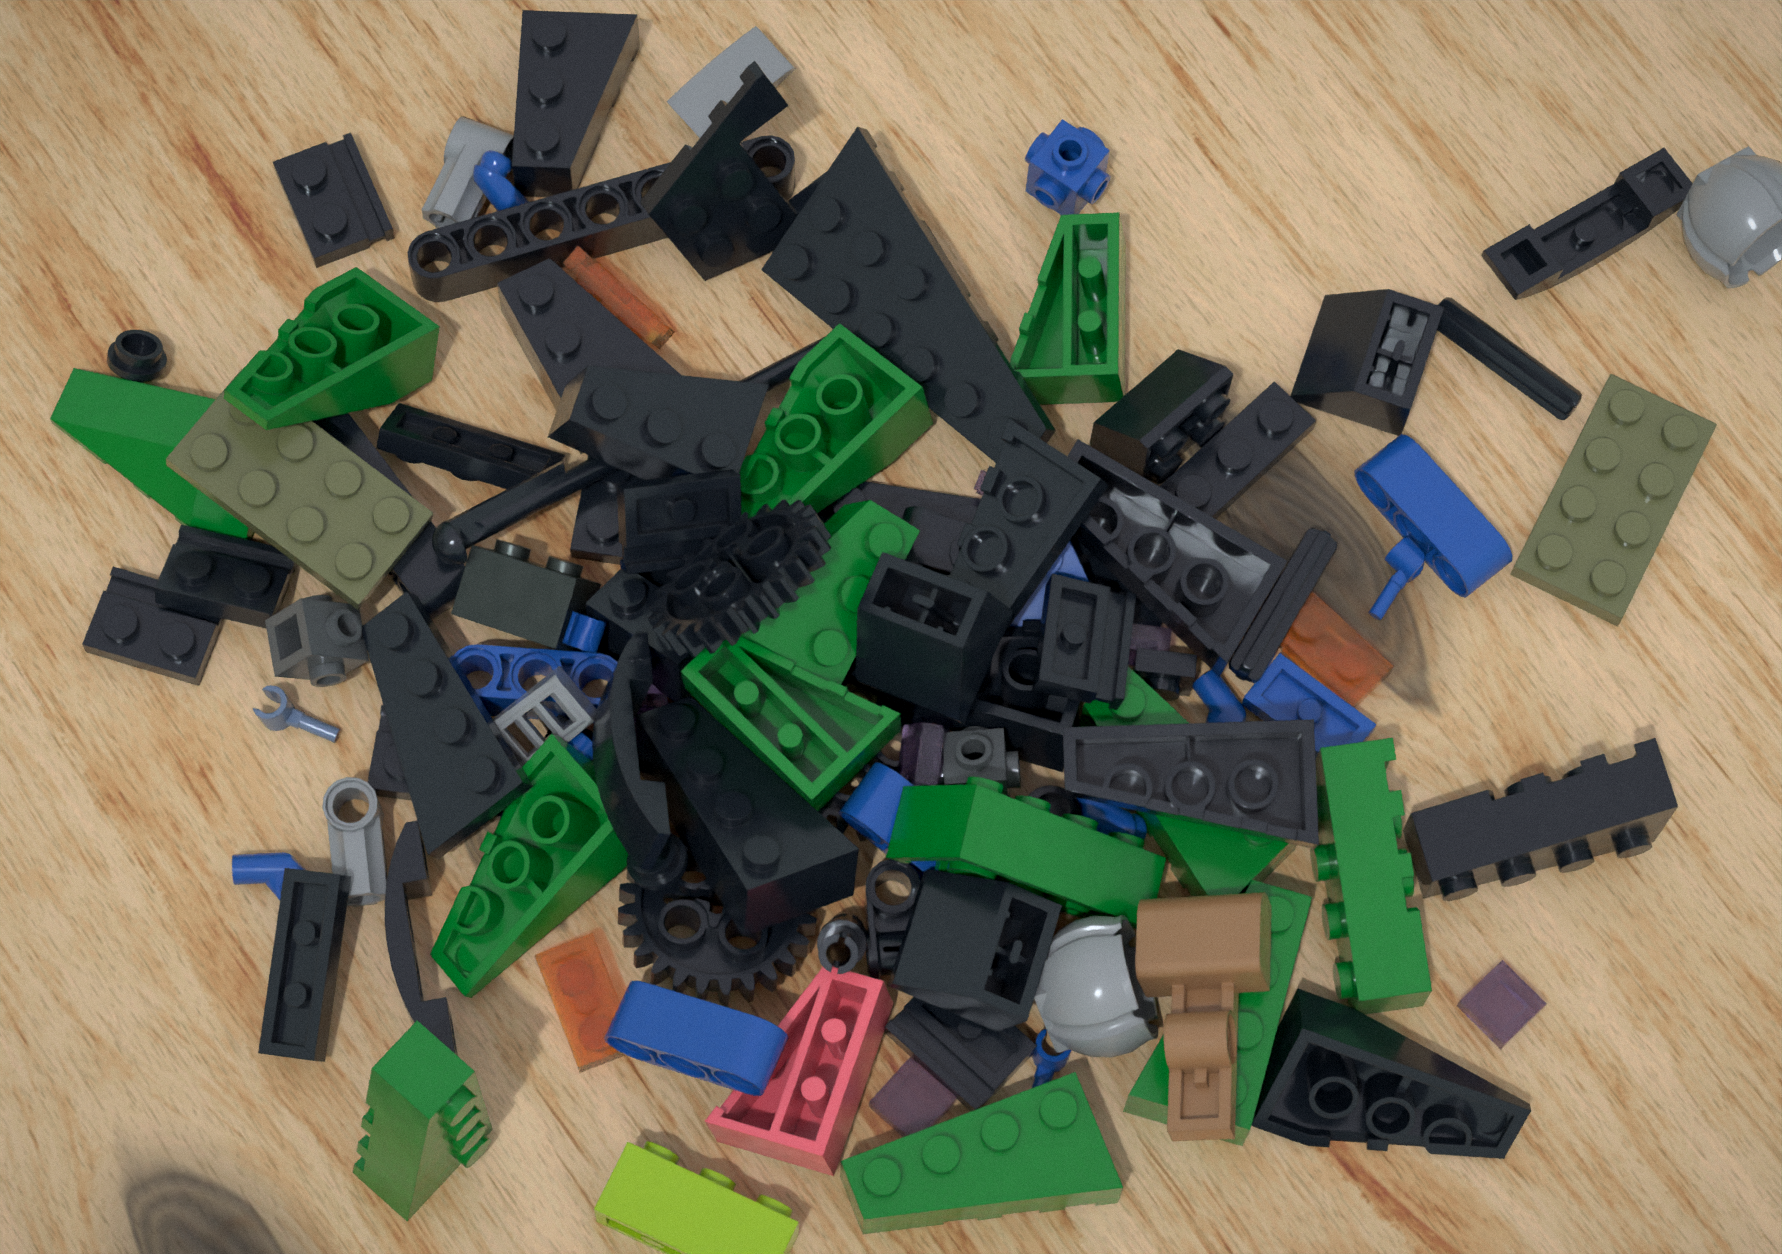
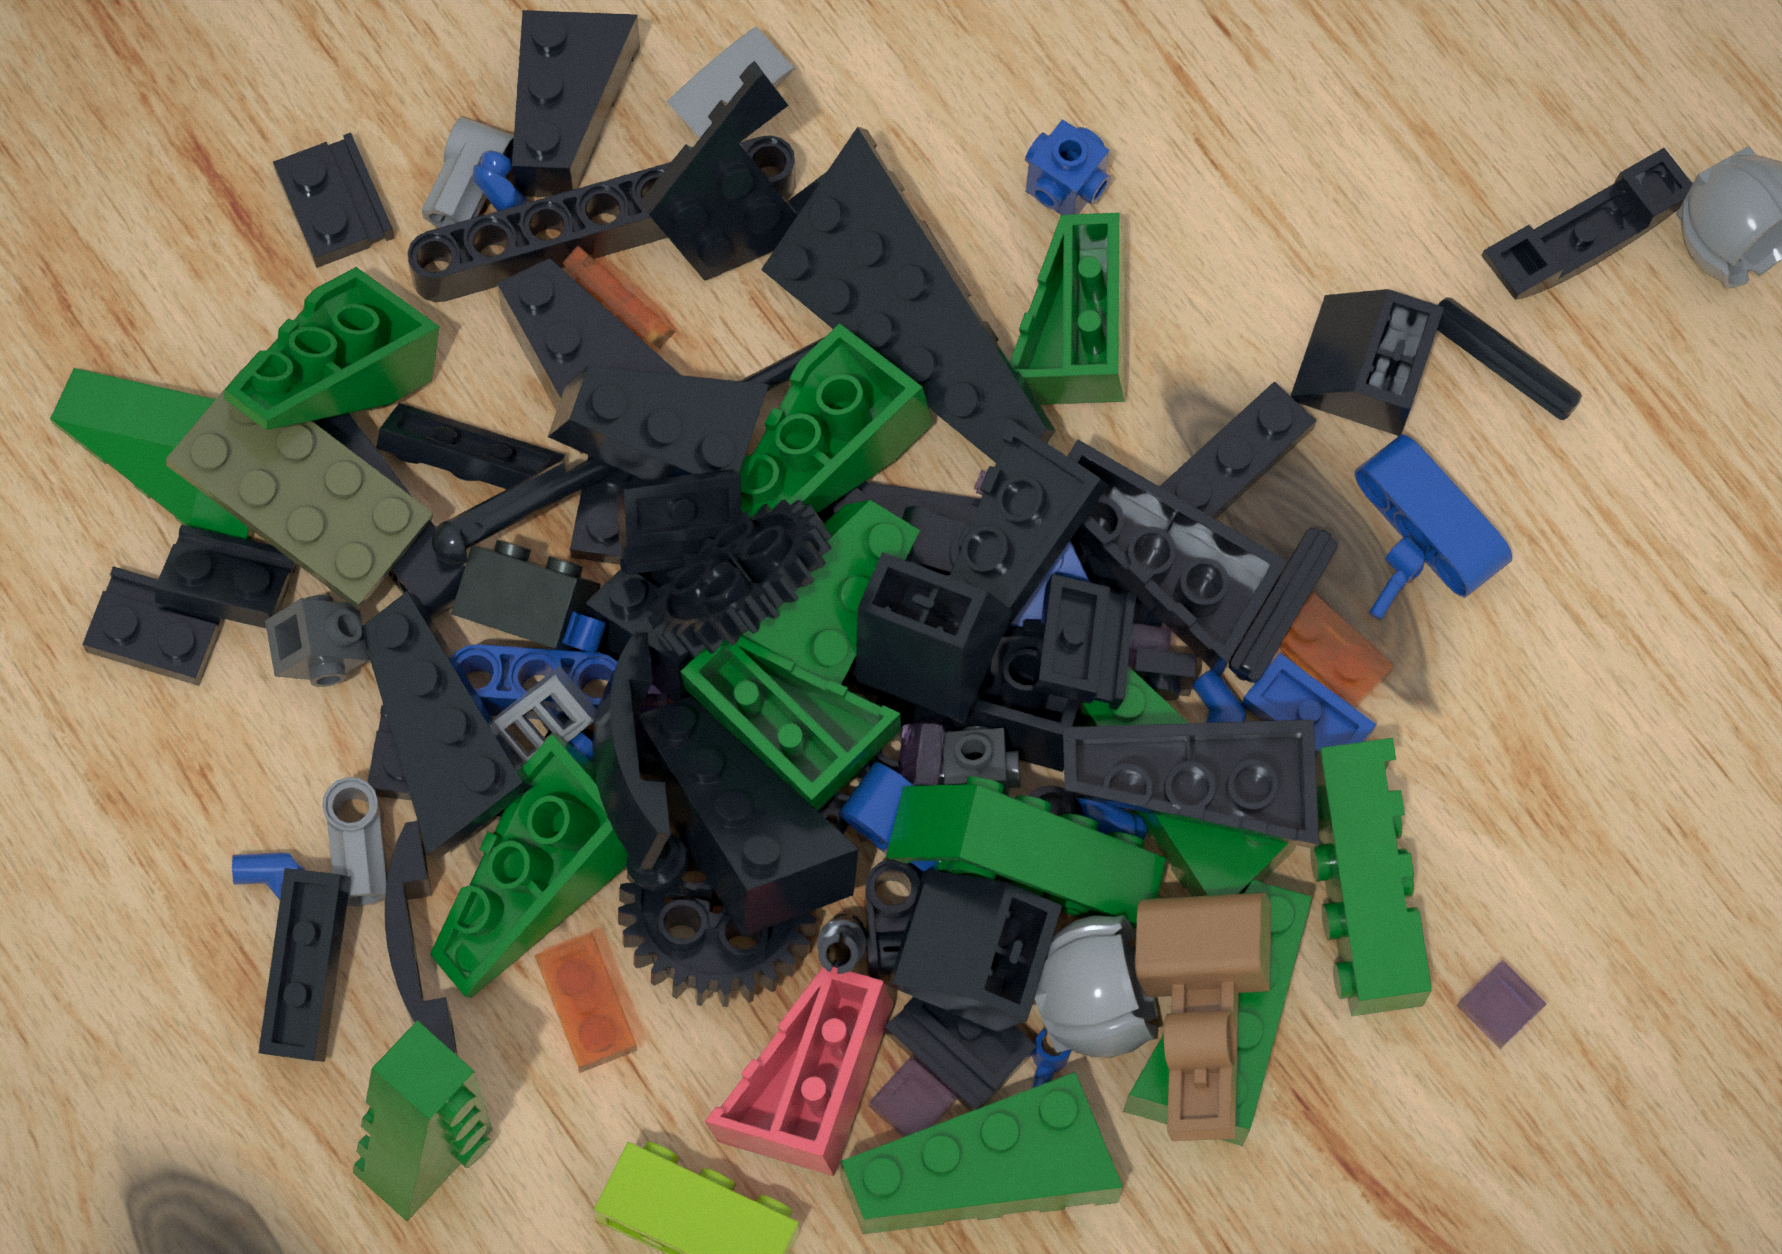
black plate [107,330,167,383] -> none
sand blue hand [253,685,340,743] -> none
blue beam [604,981,788,1096] -> none
black slope [1089,349,1233,485] -> none
black wedge [1251,989,1531,1159] -> none
black wedge [1403,738,1678,901] -> none
olive plate [1510,374,1717,627] -> none

